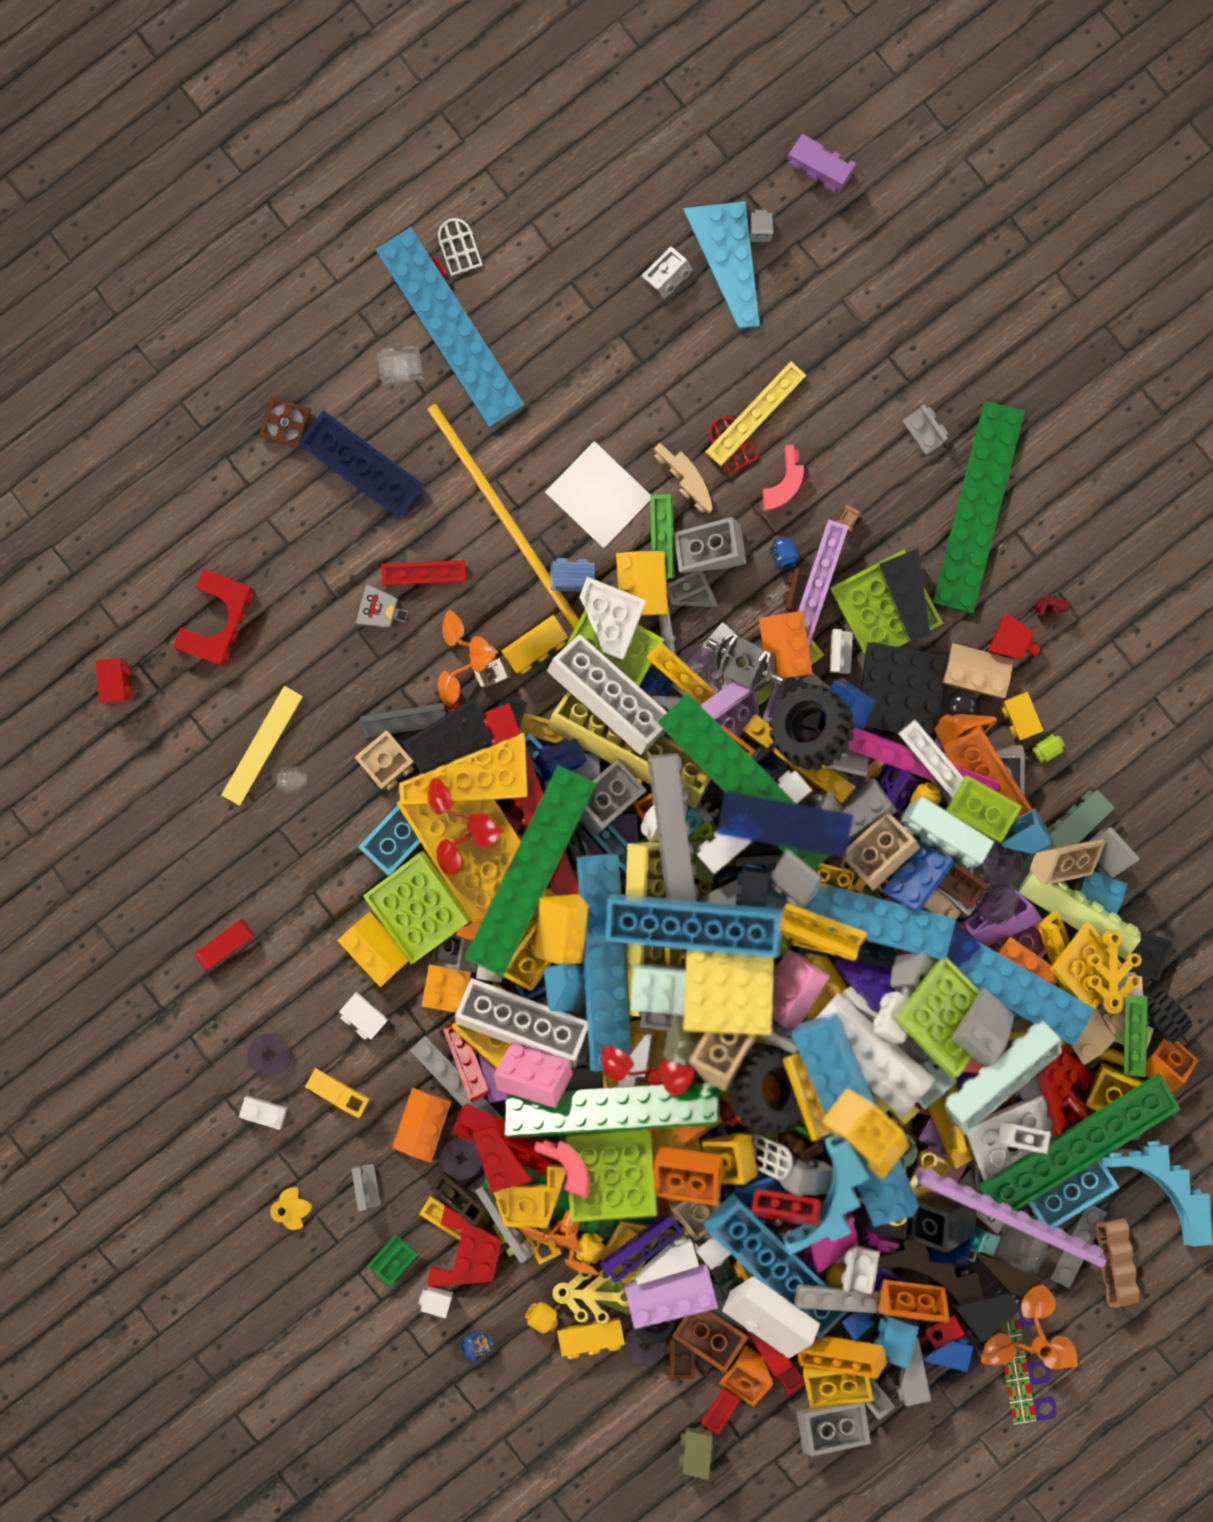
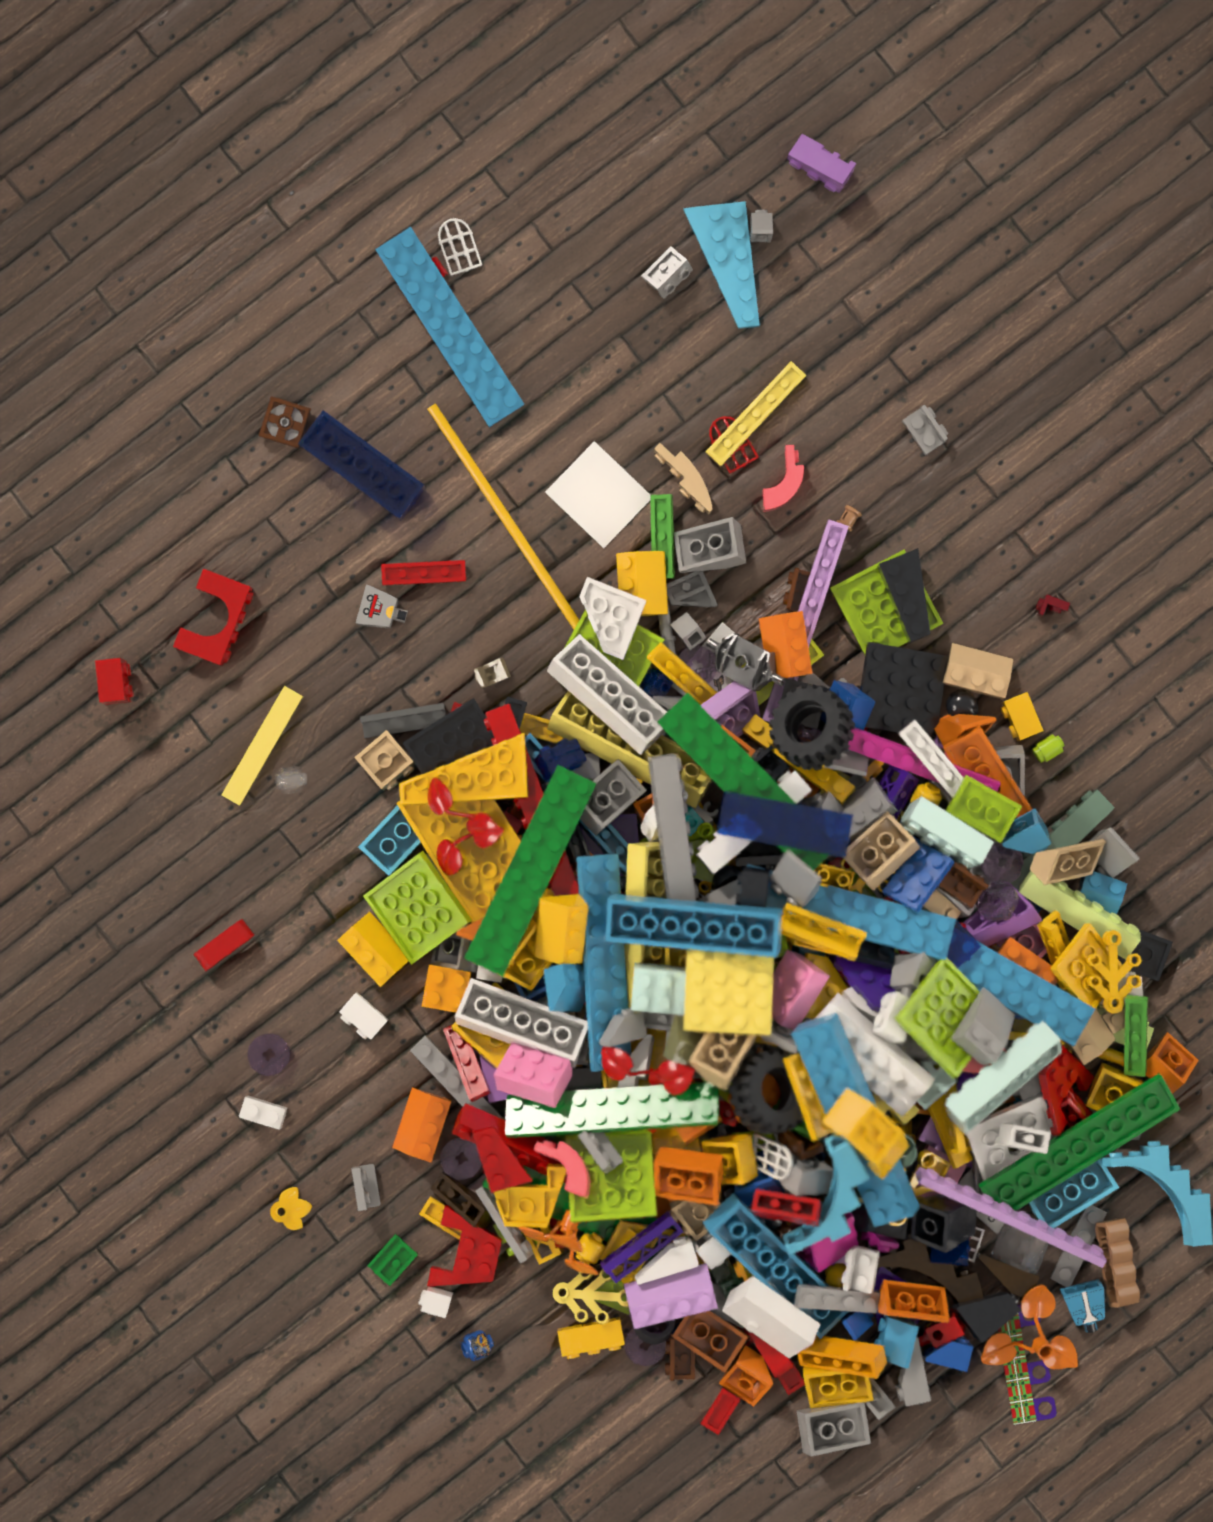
yellow slope [305,1068,371,1118] -> none
clear brick [377,346,424,385] -> none
orange plant [438,610,497,708] -> none
yellow slope [501,615,568,675] -> none
yellow head [526,1302,558,1334] -> none
medium blue brick [551,558,595,592] -> none
olive slope [679,1427,712,1480] -> none
blue head [769,537,800,570] -> none
white bracket [829,629,853,674] -> none
green plate [932,401,1025,614] -> none
teal bracket [969,1227,1000,1256] -> none
red torso [987,613,1041,660] -> none
black tyre [1146,987,1193,1043] -> none
none -> light grey bracket [578,1131,623,1174]
none -> light grey slope [599,1008,647,1047]
none -> light grey brick [670,612,706,650]
none -> dark azure torso [1060,1279,1105,1333]

